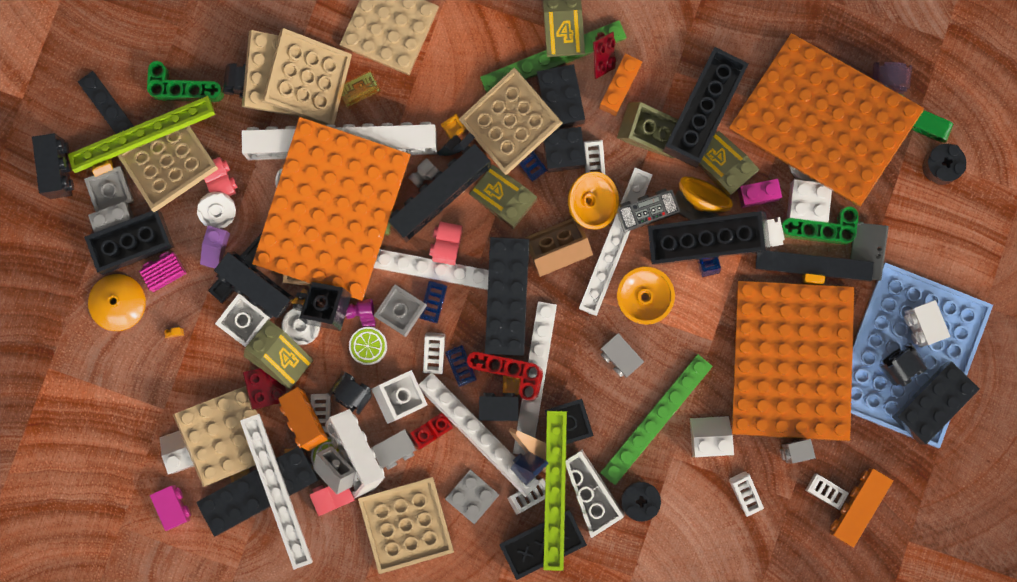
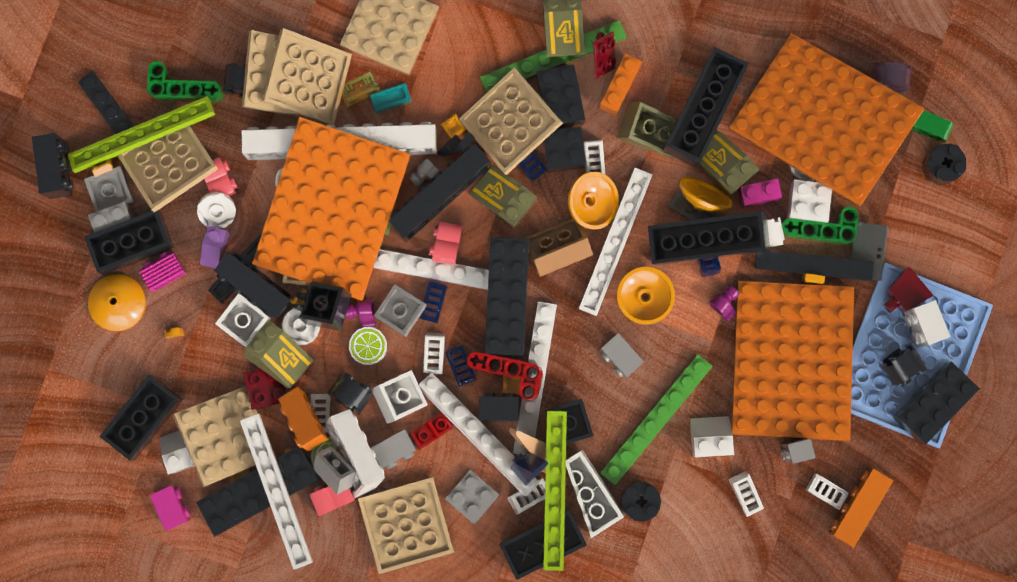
brick [616,189,680,233] -> none
none -> black brick [99,375,183,461]
none -> teal tile [370,83,412,113]
none -> magenta piece [709,285,740,322]
none -> dark red torso [883,267,933,313]

